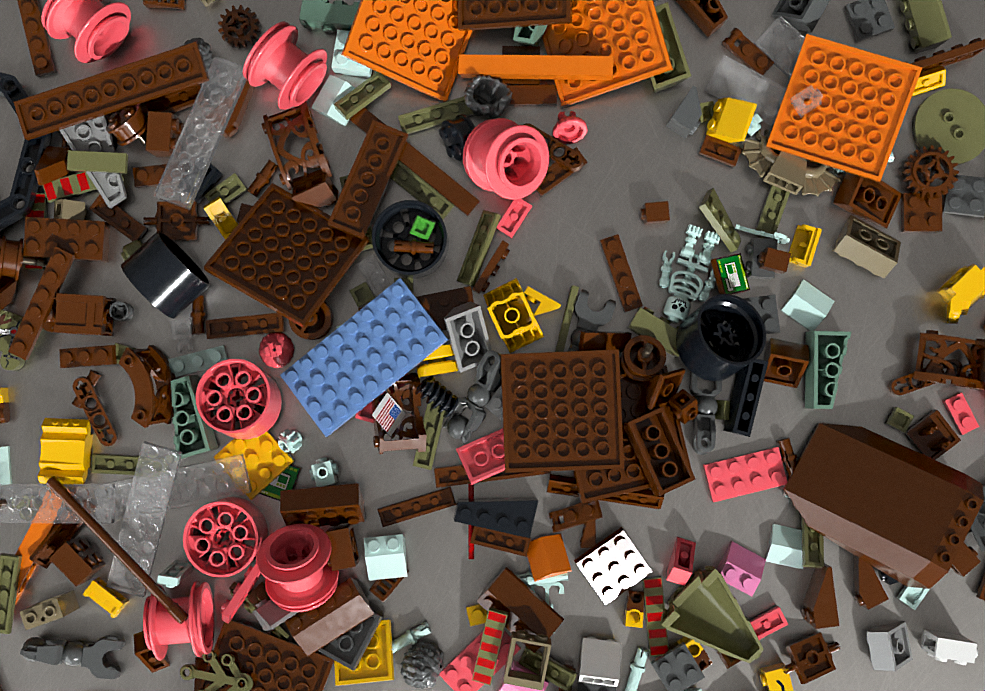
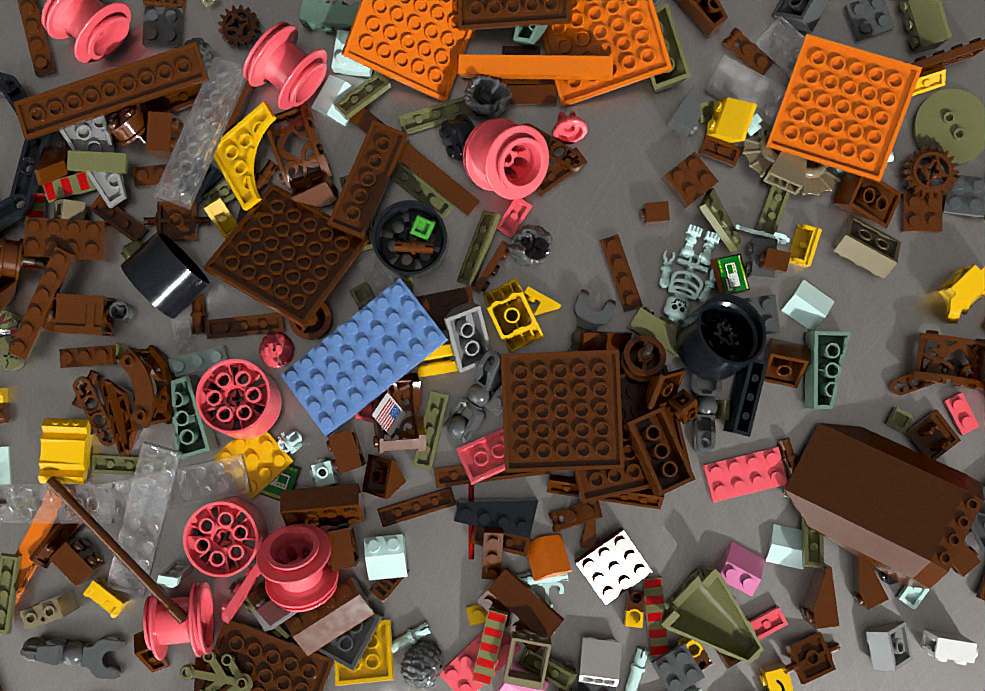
black piece [415,376,458,418] -> none
olive tile [555,285,579,352] -> none
coral slope [666,537,696,586] -> none
clear brick [790,85,823,118] -> none
none -> reddish brown wedge [98,379,143,457]
none -> dark grey plate [142,6,184,47]
none -> yellow plate [209,101,277,211]
none -> reddish brown brick [326,427,367,474]
none -> reddish brown slope [362,454,406,499]
none -> reddish brown plate [481,528,504,580]
none -> dark grey hair [507,224,553,266]
none -> reddish brown brick [662,152,719,208]

